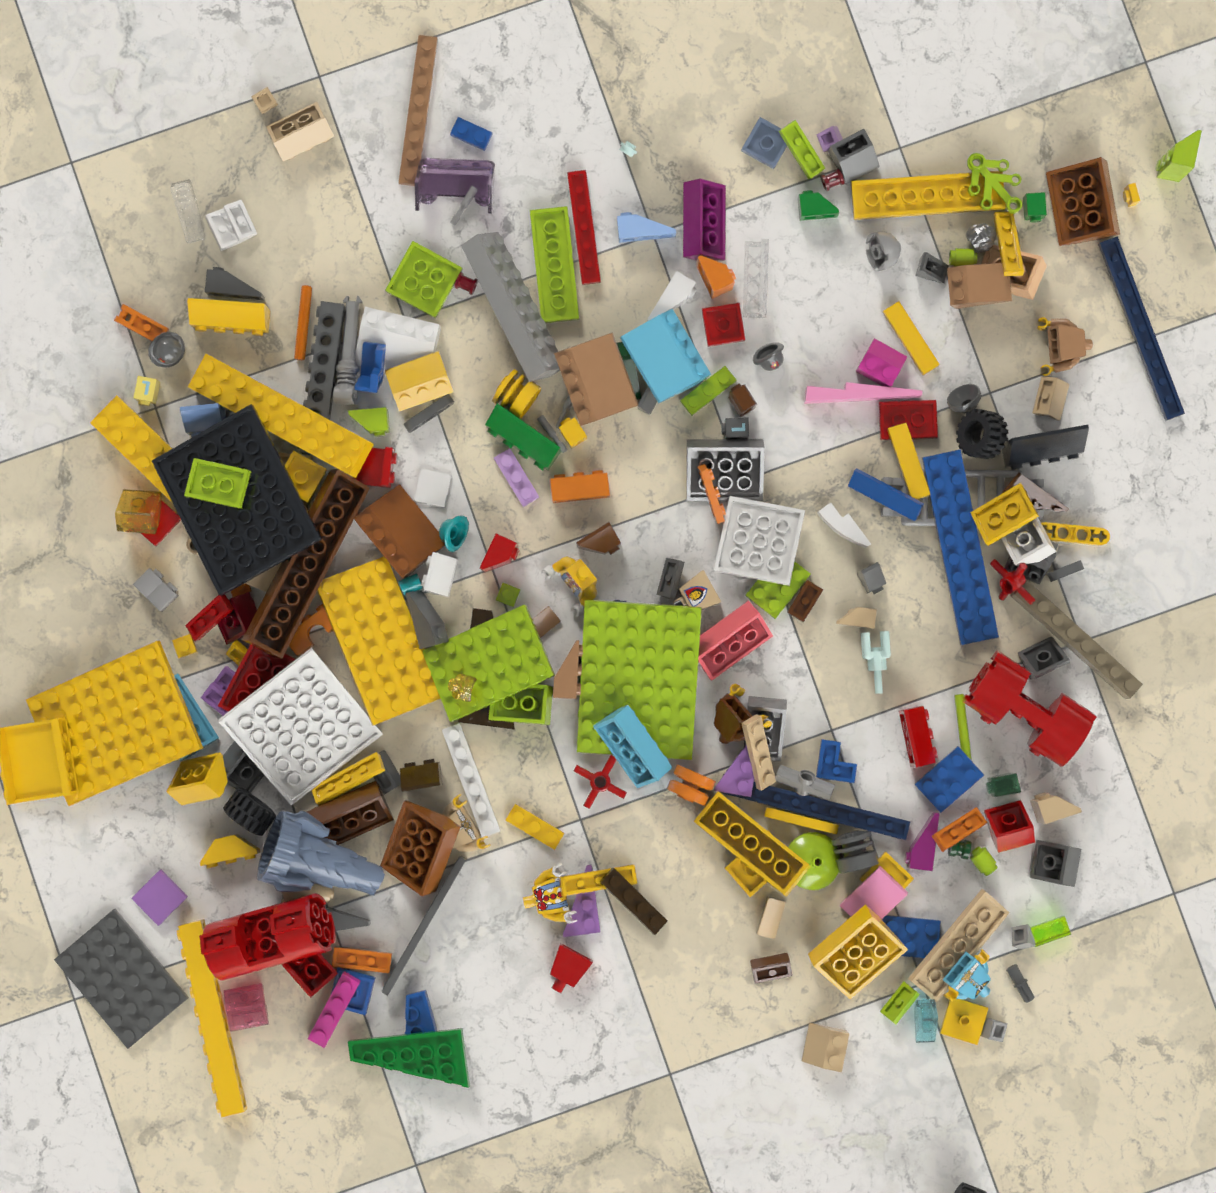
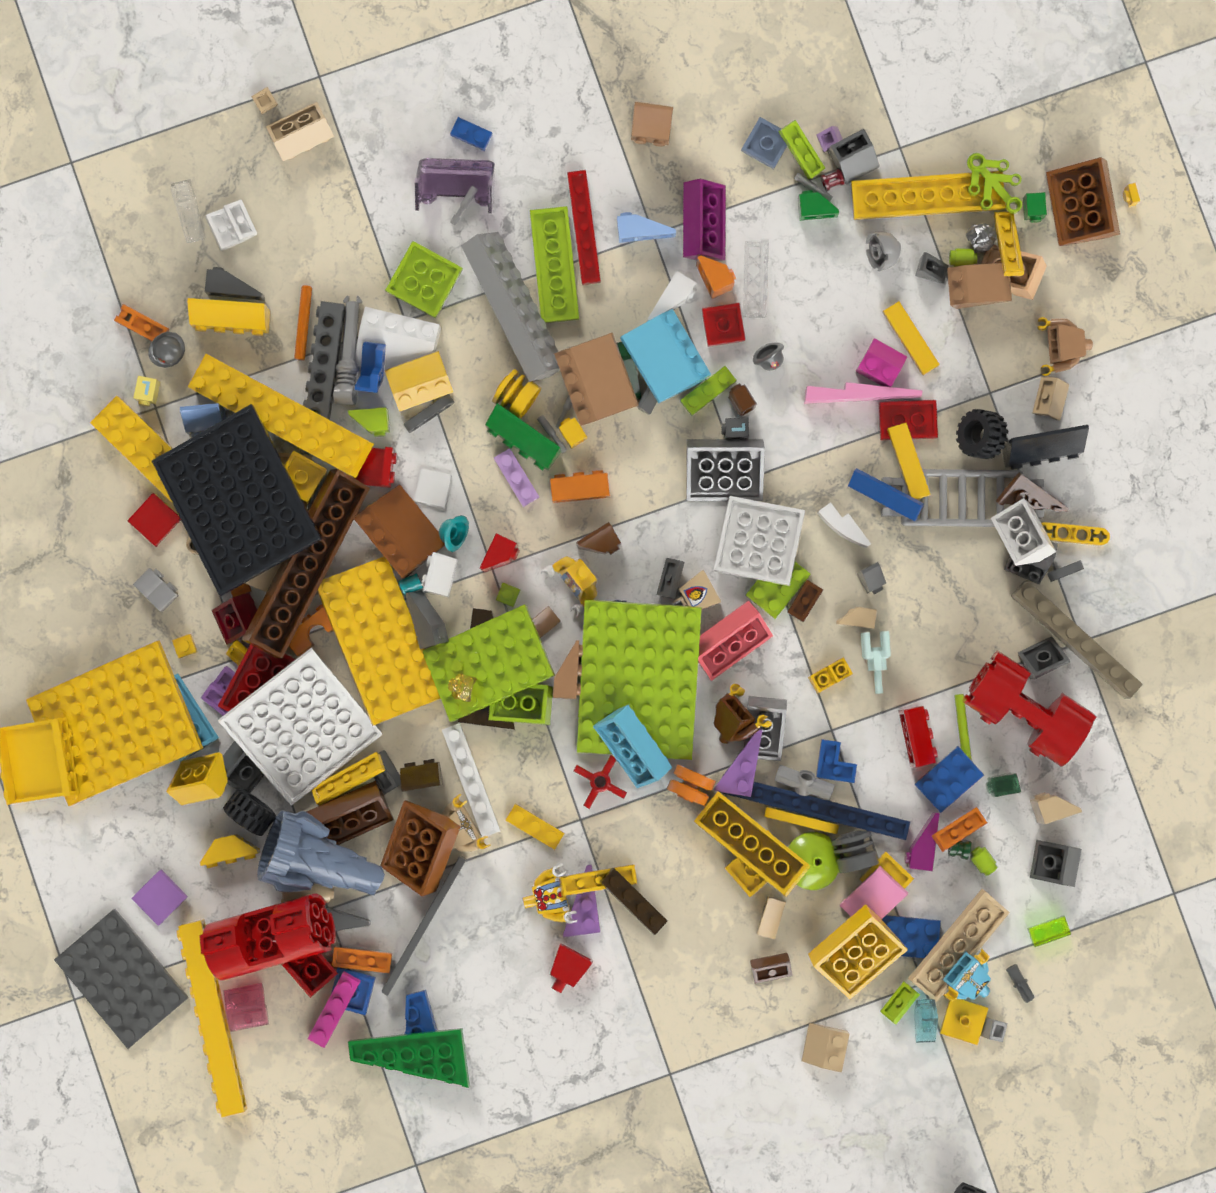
clear yellow slope [115,489,162,534] -> none
lime plate [184,458,251,509] -> none
red plate [185,594,234,641] -> none
medium nougat plate [398,35,438,187] -> none
dark red bush [454,272,478,295] -> none
light aqua plate [619,141,637,157] -> none
orange plate [697,464,726,524] -> none
tan plate [742,714,776,791] -> none
blue plate [922,449,999,645] -> none
dark grey piece [947,384,982,414] -> none
yellow plate [970,483,1039,546] -> none
red slope [984,800,1035,853] -> none
red bar [990,559,1036,605] -> none
light grey slope [1012,924,1036,949] -> none
dark blue plate [1098,236,1185,421] -> none
lime slope [1155,130,1202,182] -> none
none -> medium nougat slope [631,102,673,147]
none -> light grey piece [794,173,833,202]
none -> yellow slope [808,657,853,694]

